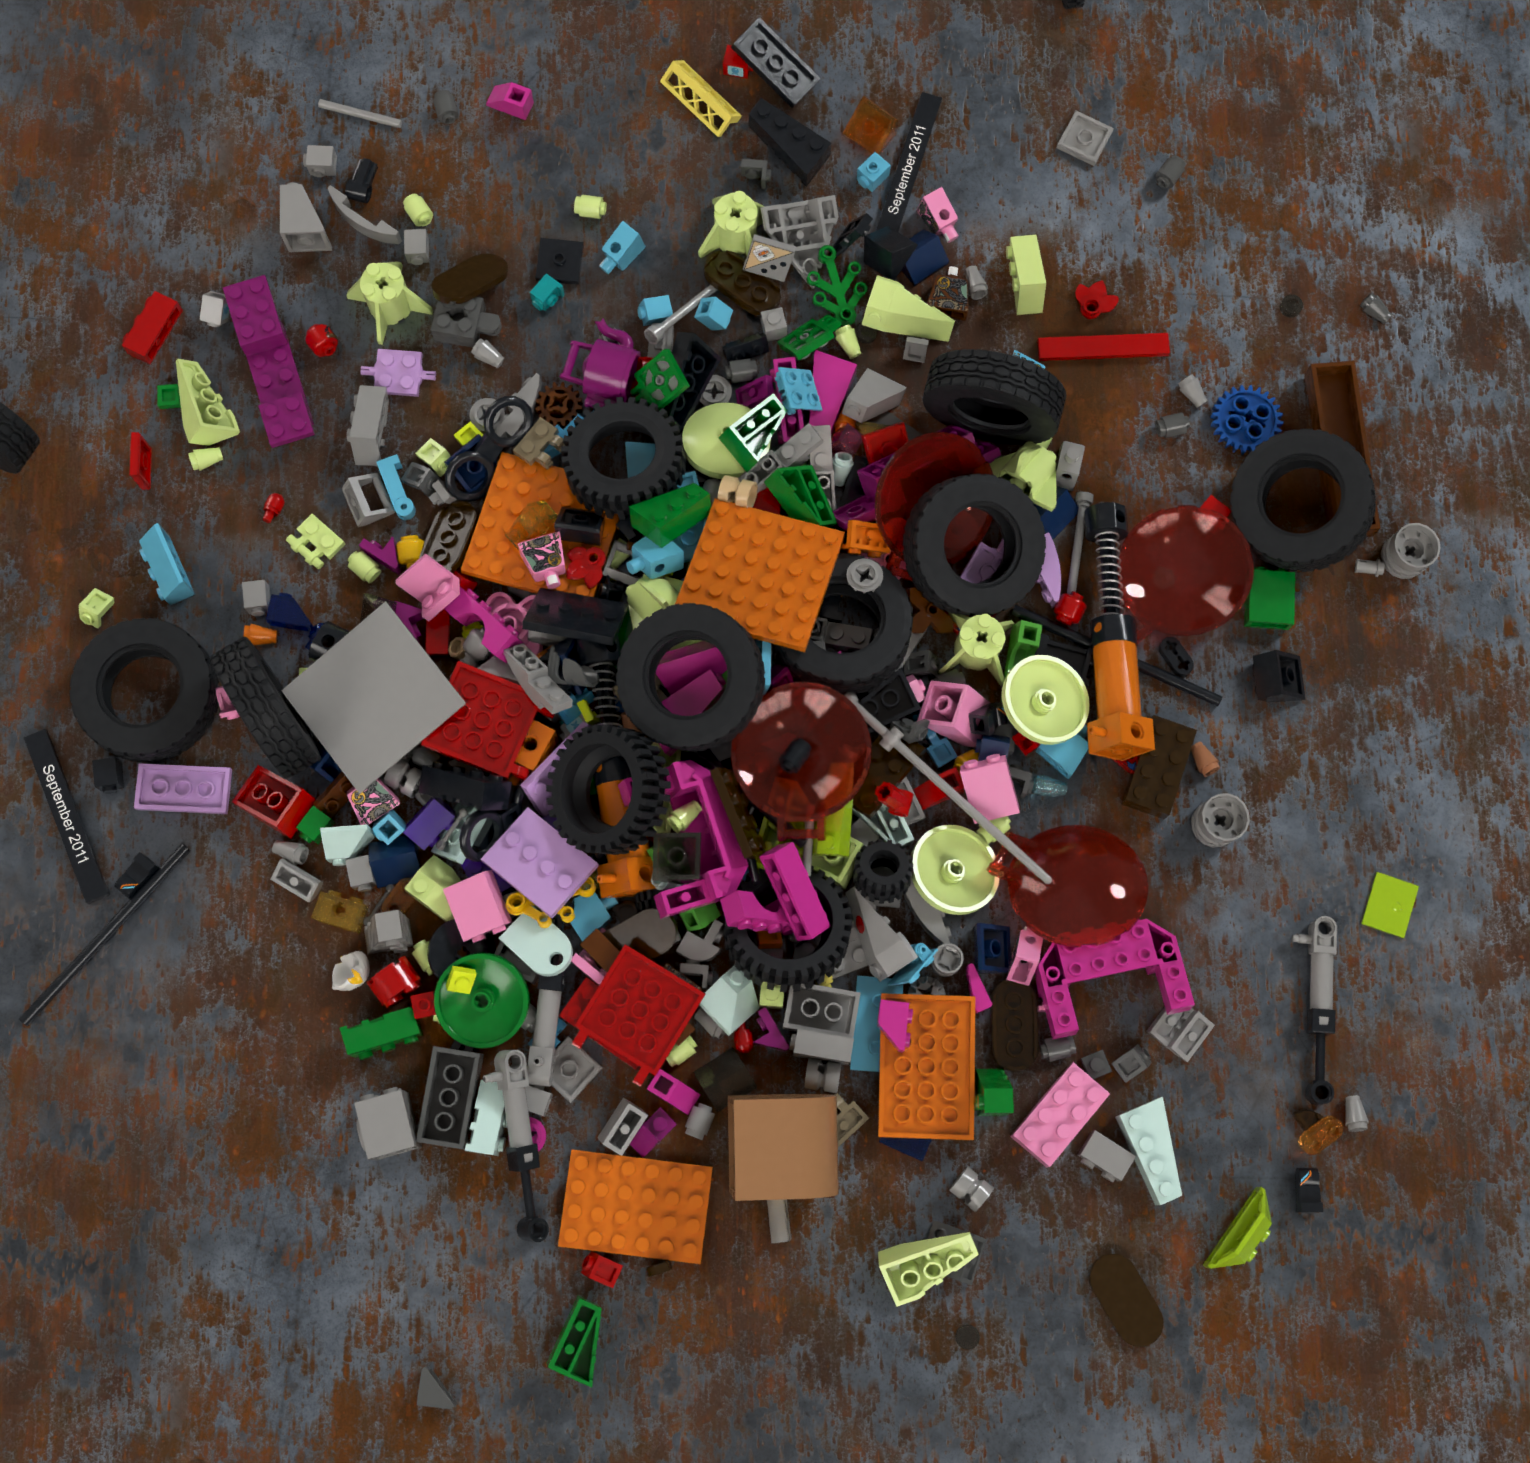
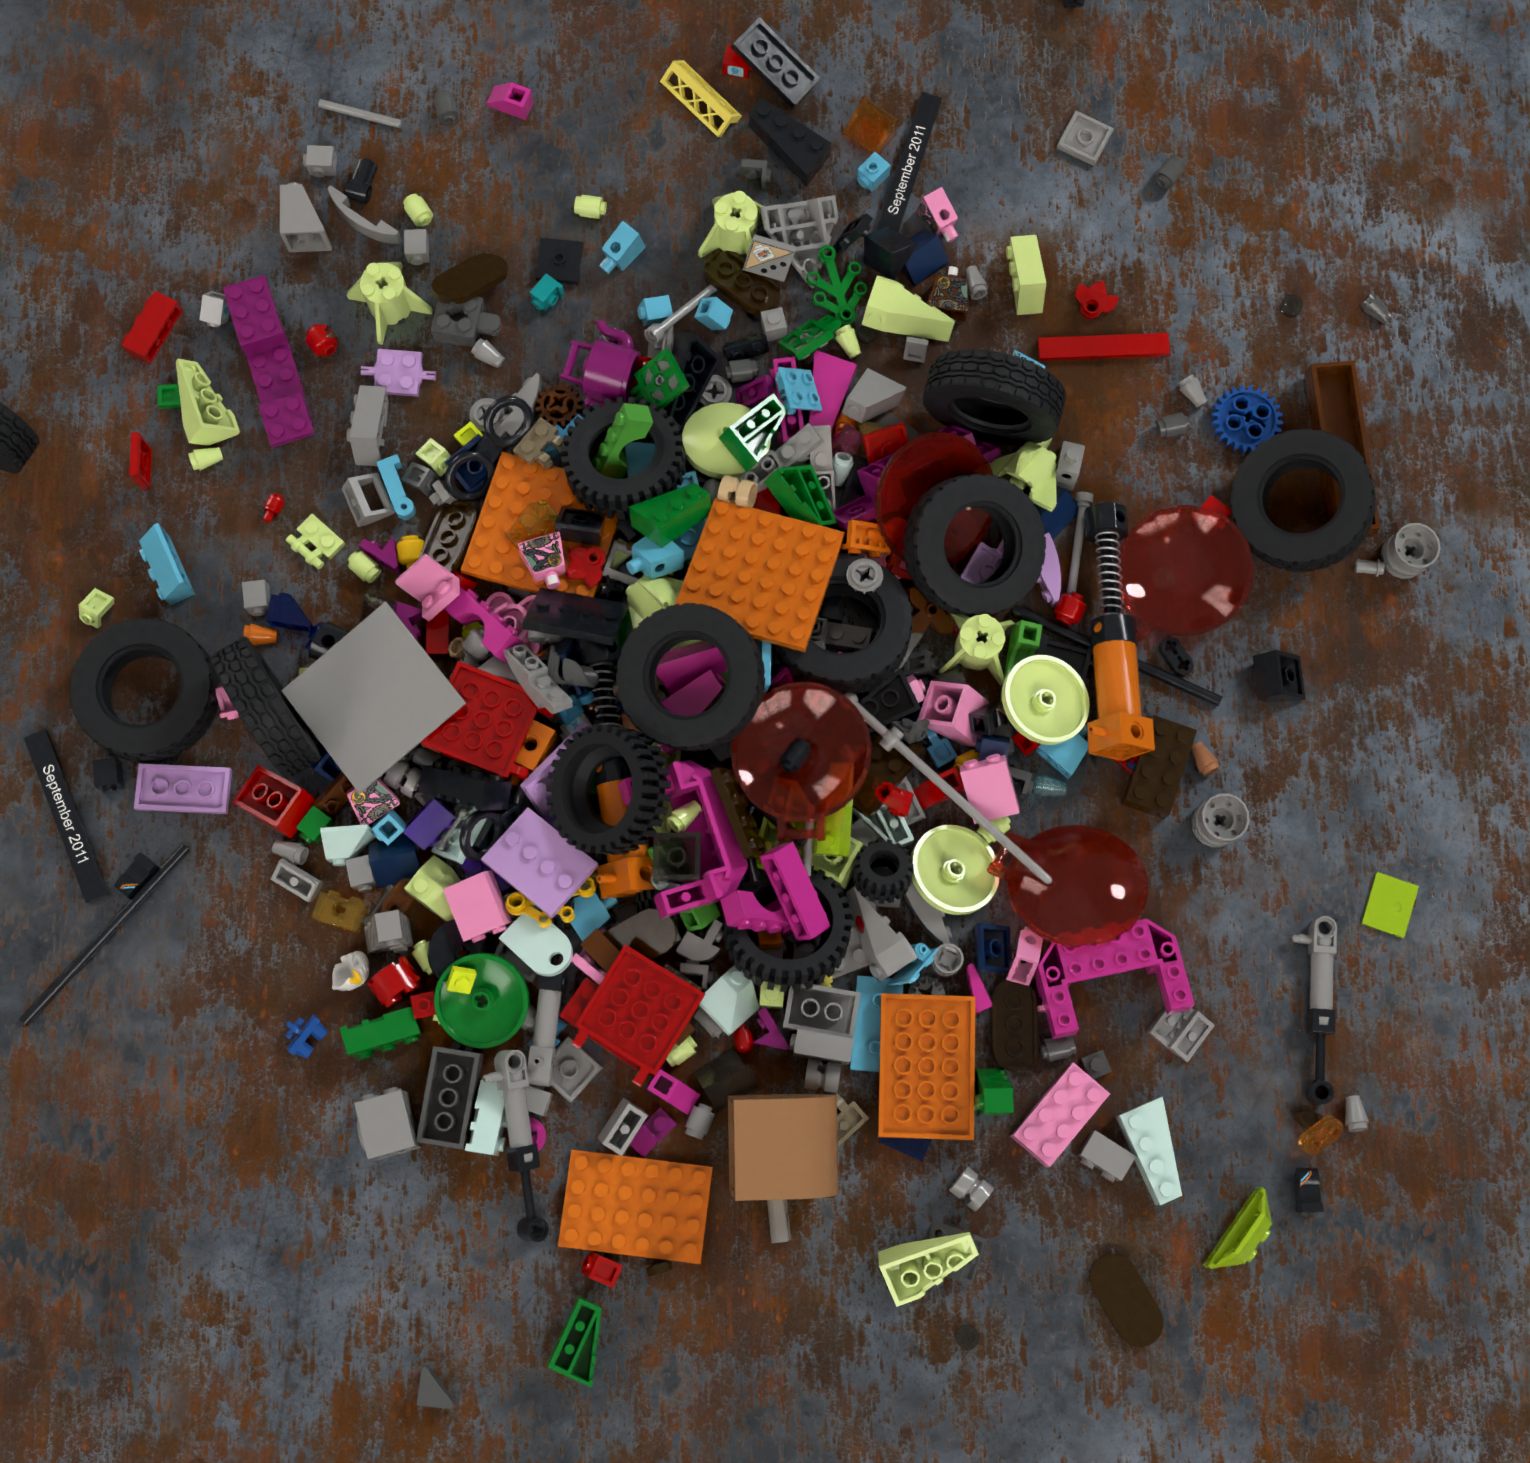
neon yellow tile [577,699,600,725] -> none
dark pink slope [877,1000,913,1052] -> none
dark grey bracket [1111,1044,1152,1083] -> none
green brick [1244,567,1295,630] -> none
none -> blue hips [285,1014,327,1059]
none -> bright green arch [591,403,653,479]

